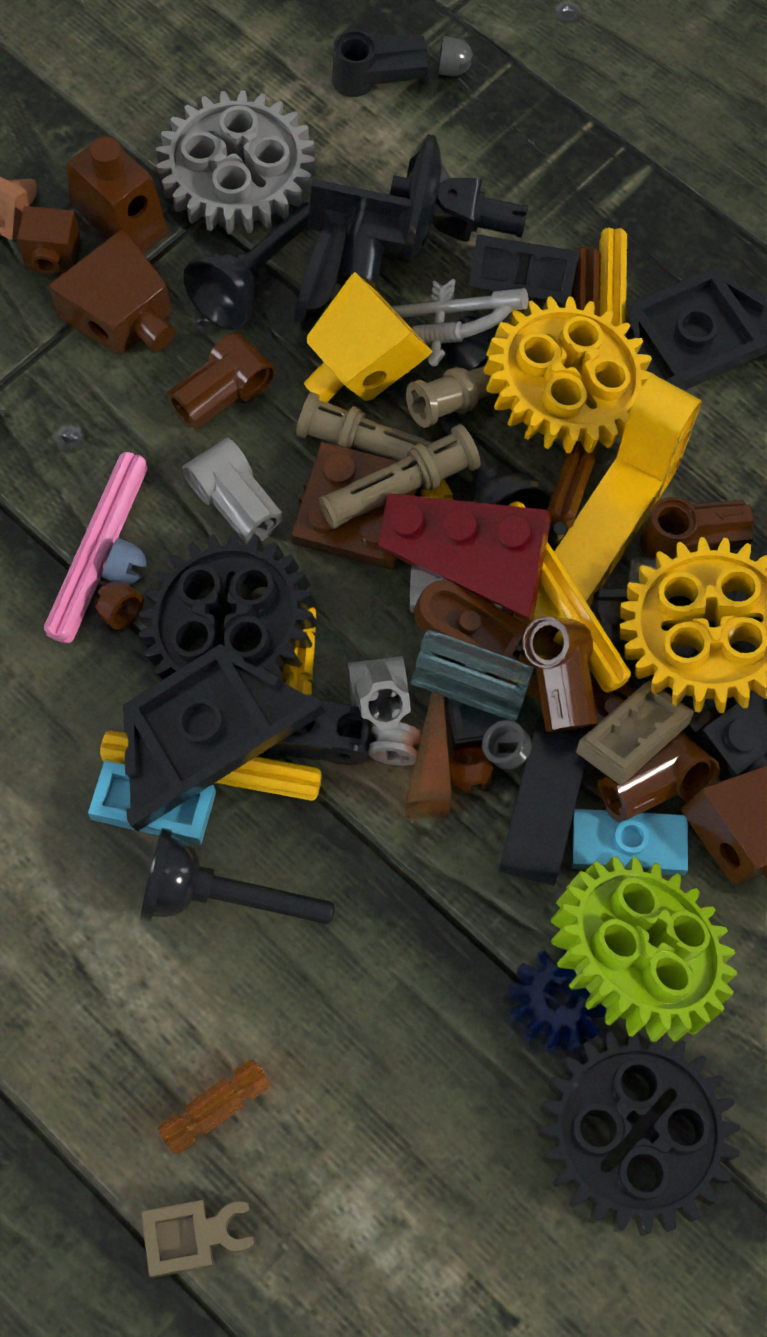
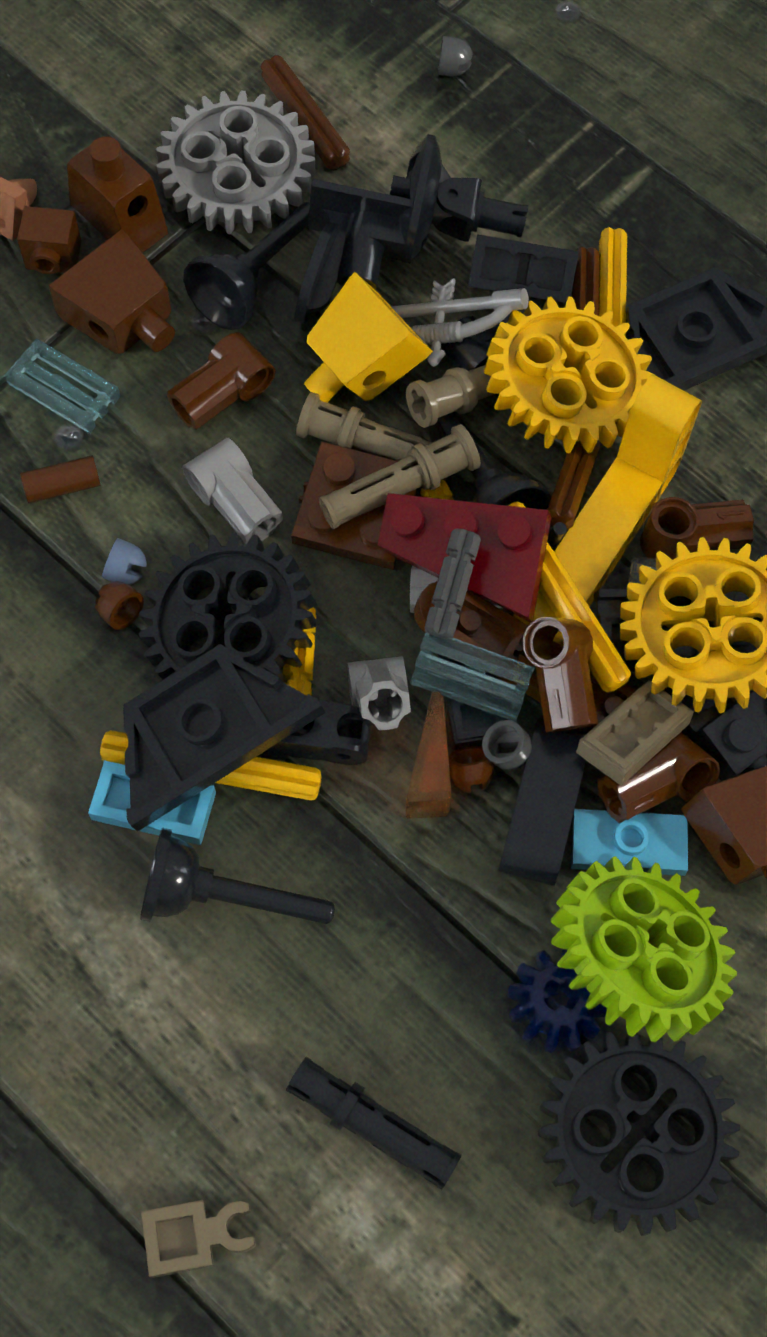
bright pink axle [44,452,148,644] -> none
clear orange axle [158,1059,270,1154] -> none
black piece [332,30,428,97] -> none
light grey bush [368,722,422,766] -> none
none -> clear light blue tile [5,338,121,434]
none -> reddish brown axle [20,455,101,503]
none -> reddish brown axle [261,55,350,170]
none -> black pin [286,1056,462,1190]
none -> dark grey axle [424,528,481,640]

